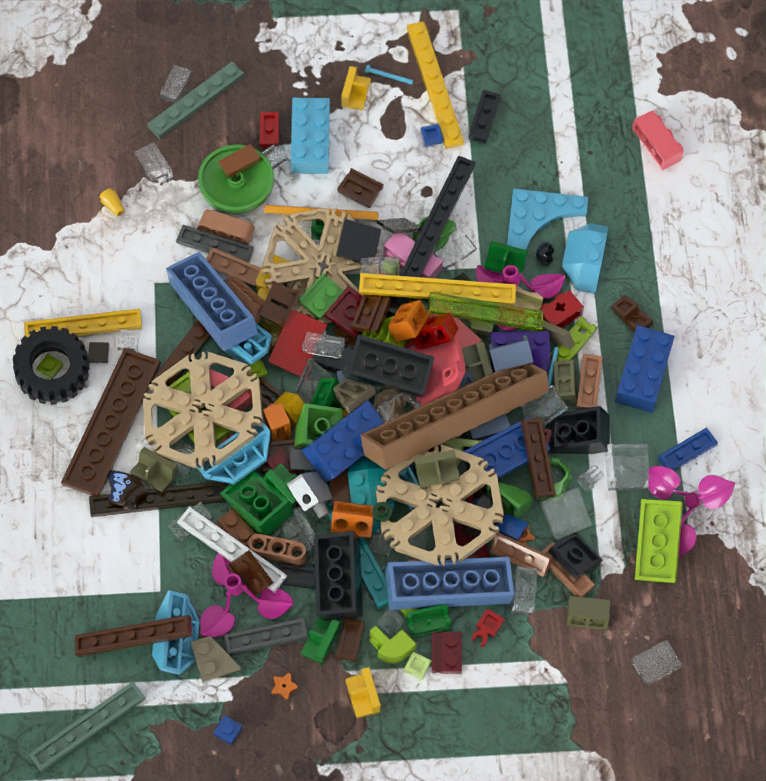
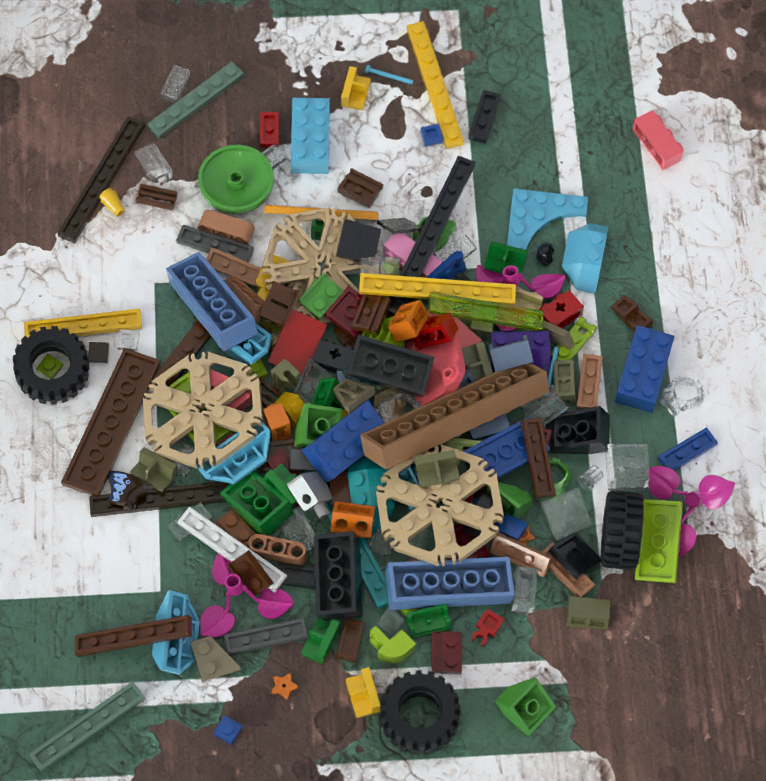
dark orange tile [218,144,261,178] -> none
clear panel [302,331,345,359] -> none
dark green plate [372,502,393,522] -> none
yellowish green tile [404,652,432,680] -> none
clear plate [631,640,682,686] -> none
none -> dark brown tile [57,116,145,244]
none -> reddish brown tile [136,184,178,211]
none -> olive hinge [271,359,301,394]
none -> black tyre [380,670,460,755]
none -> blue plate [426,251,466,280]
none -> bright green slope [495,677,556,736]
none -> black tyre [600,490,644,570]
none -> clear piece [660,376,705,416]

